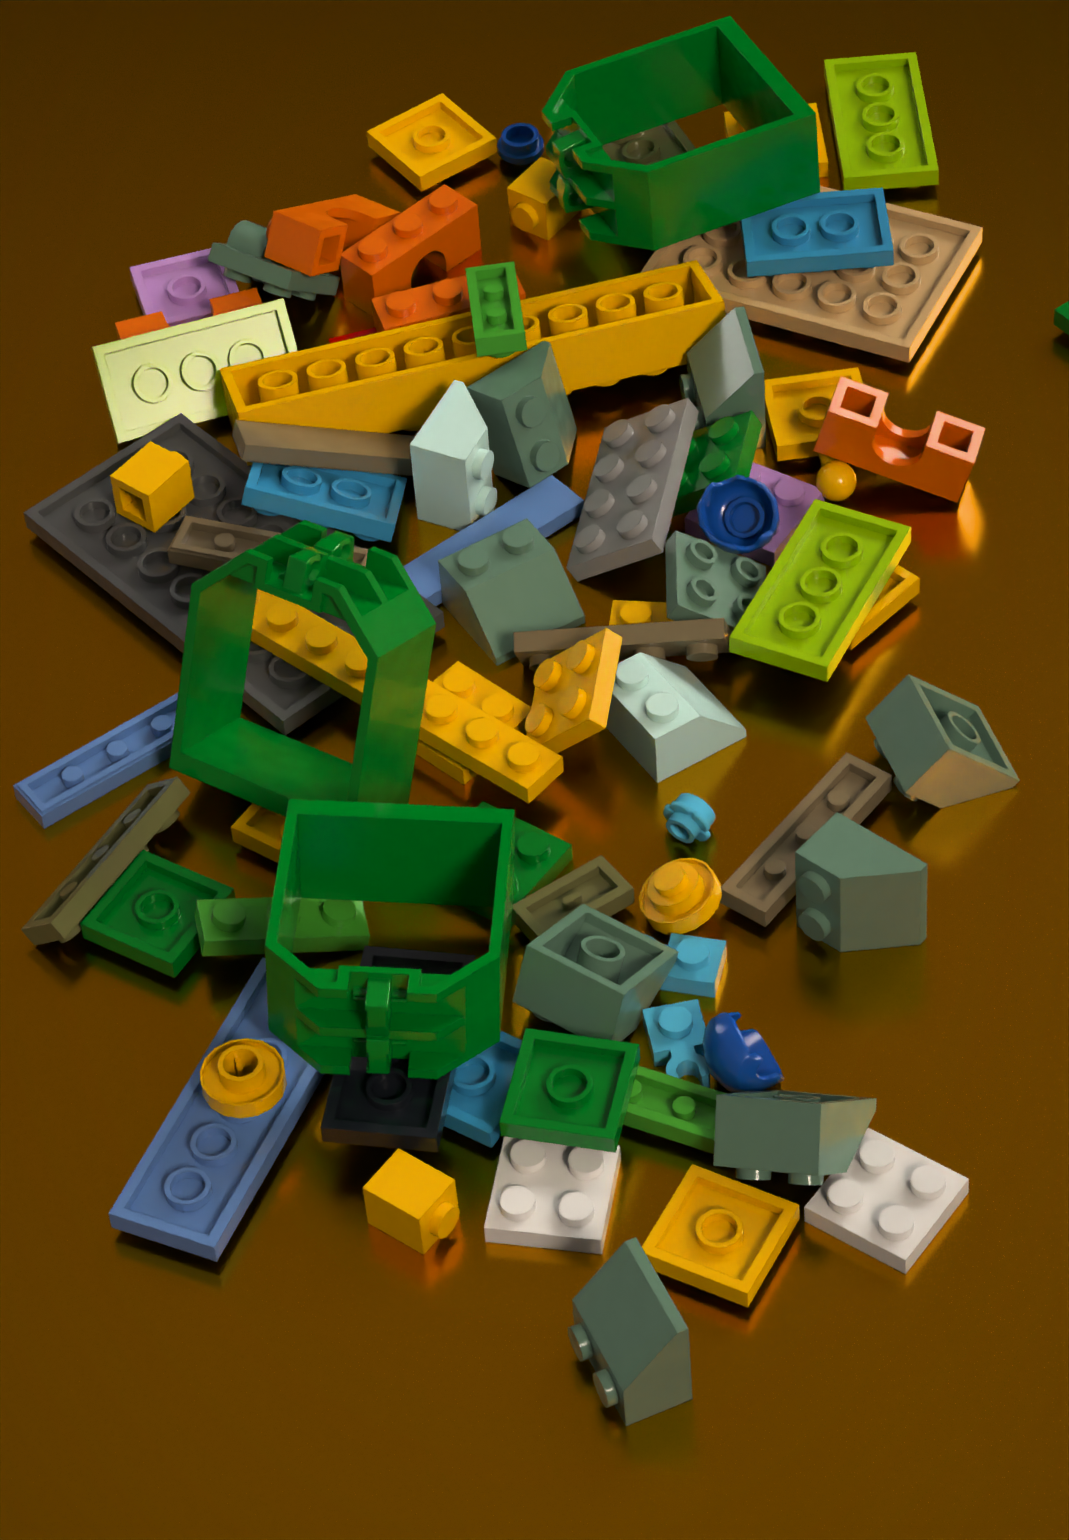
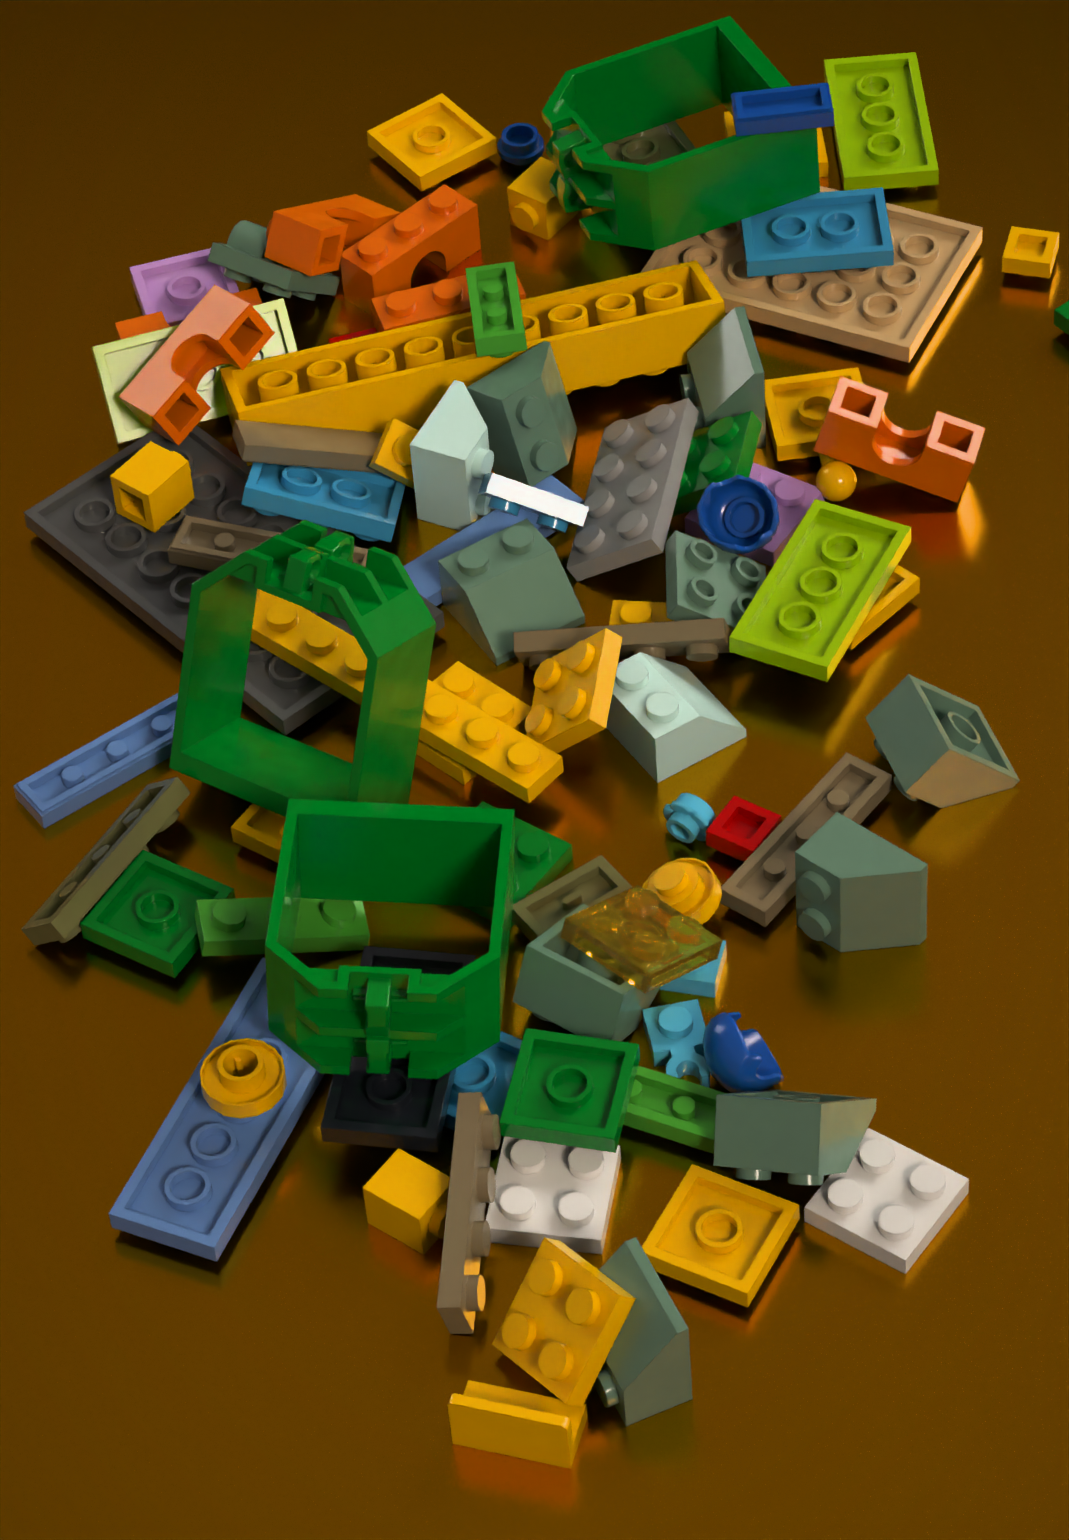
none -> orange arch [118,284,275,446]
none -> yellow plate [369,418,419,489]
none -> dark tan plate [437,1092,501,1334]
none -> yellow panel [447,1380,587,1469]
none -> plate [478,473,589,533]
none -> yellow plate [492,1237,636,1407]
none -> clear yellow plate [561,885,722,994]
none -> red plate [706,795,782,862]
none -> blue tile [731,83,834,137]
none -> yellow plate [1002,226,1059,279]

